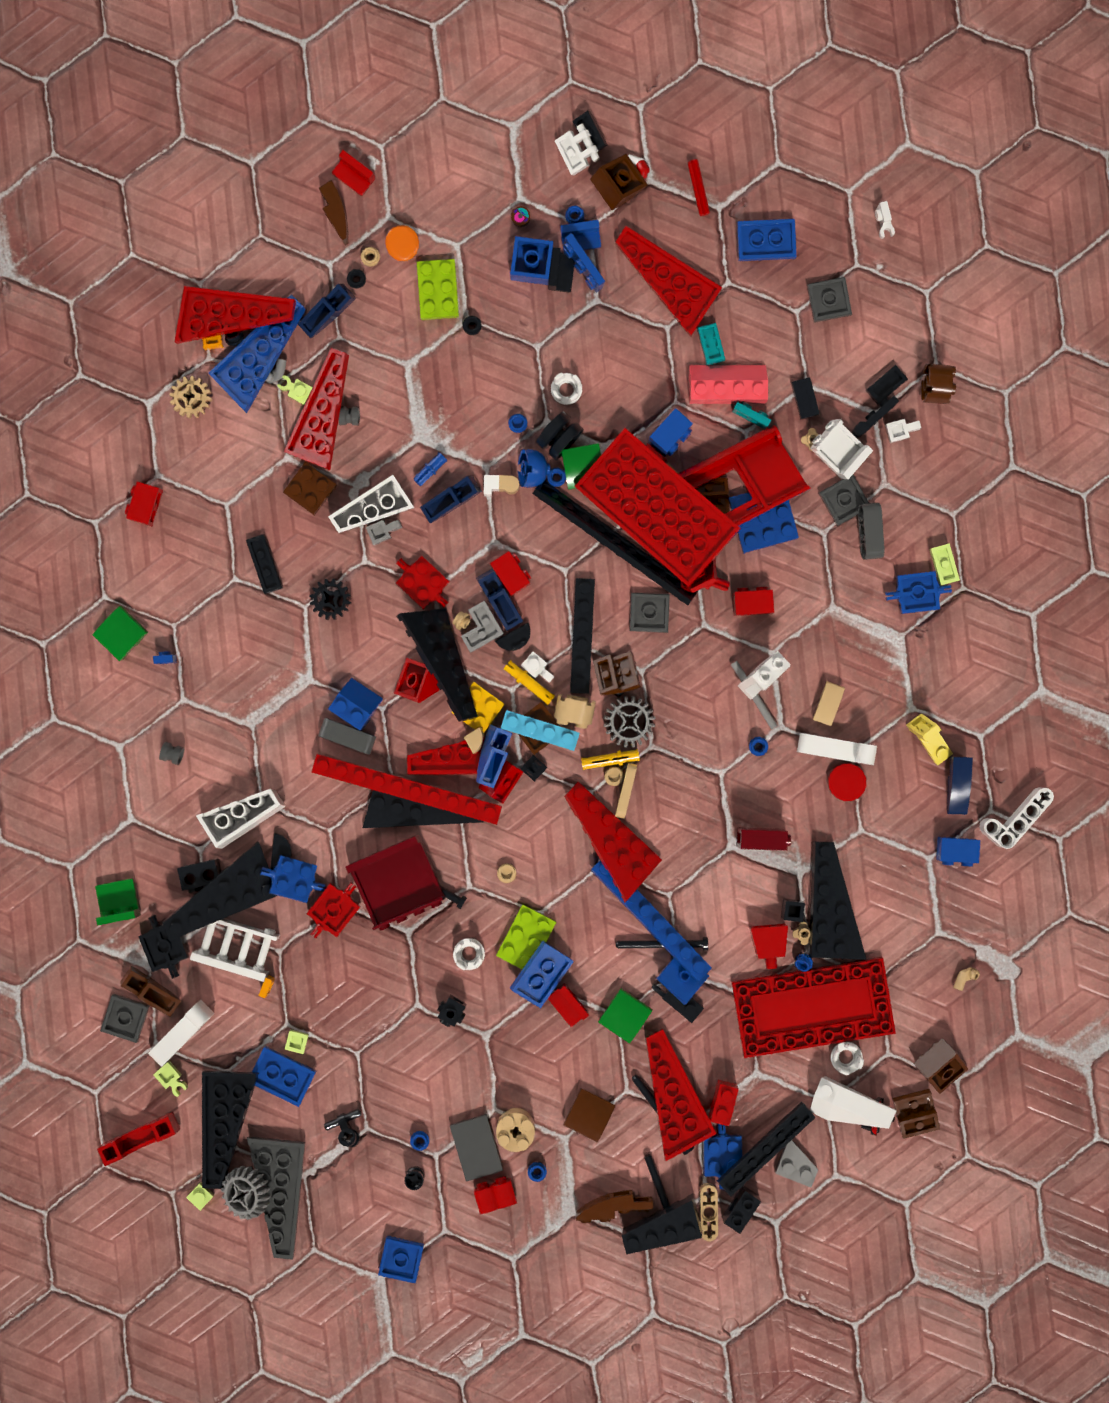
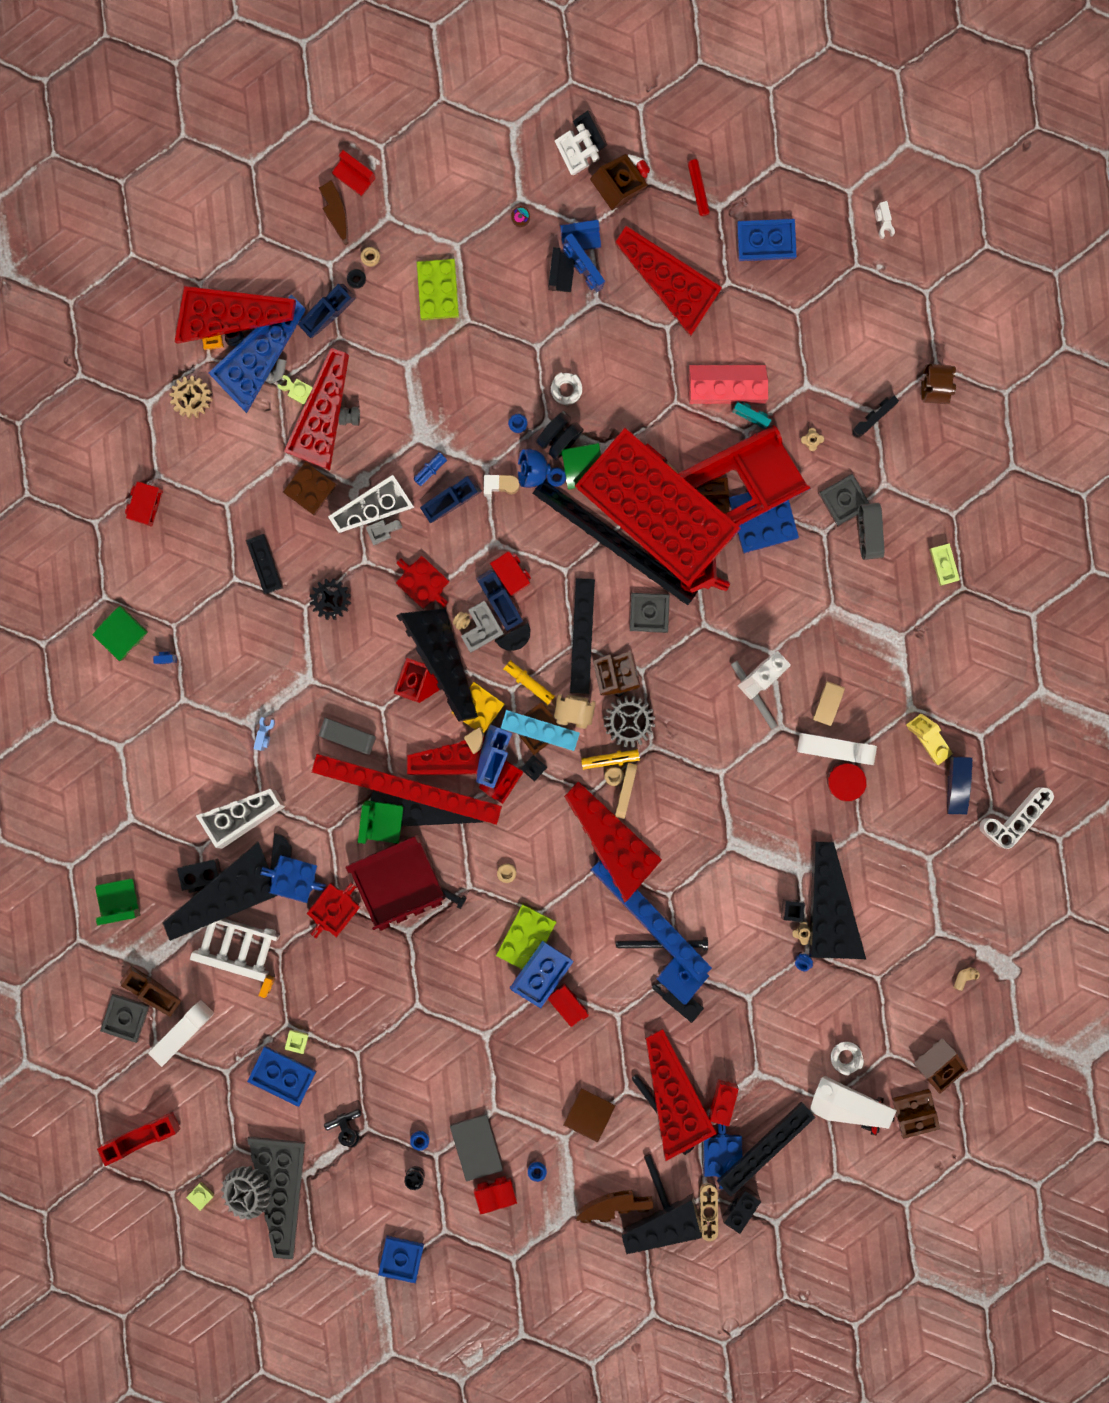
black plate [138,915,190,979] -> none
yellowish green plate [153,1061,188,1097] -> none
dark grey wheel [159,742,185,765] -> none
black wing [202,1071,259,1189] -> none
blue slope [328,678,383,731] -> none
orange piece [385,225,419,261] -> none
black brick [437,994,467,1027] -> none
white piece [453,938,485,970] -> none
black plate [463,316,482,335] -> none
tan brick [496,1108,535,1152] -> none
blue brick [510,236,553,285] -> none
white plate [521,652,554,683] -> none
blue plate [565,206,584,224] -> none
green slope [598,988,653,1044] -> none
blue brick [648,408,693,457] -> none
teal plate [697,323,726,366] -> none
red tile [731,957,896,1058] -> none
red brick [733,587,774,616] -> none
dark red brick [737,827,791,851] -> none
blue plate [749,737,768,756] -> none
red torso [749,923,788,969] -> none
light grey wing [775,1140,818,1187] -> none
black tile [791,377,820,420] -> none
dark grey tile [807,277,852,323] -> none
white panel [810,419,873,480] -> none
black tile [866,365,908,405] -> none
white plate [885,419,921,443] -> none
blue plate [885,571,952,614] -> none
blue brick [936,837,980,867] -> none
none -> light blue plate [253,717,275,751]
none -> green bracket [358,800,404,844]

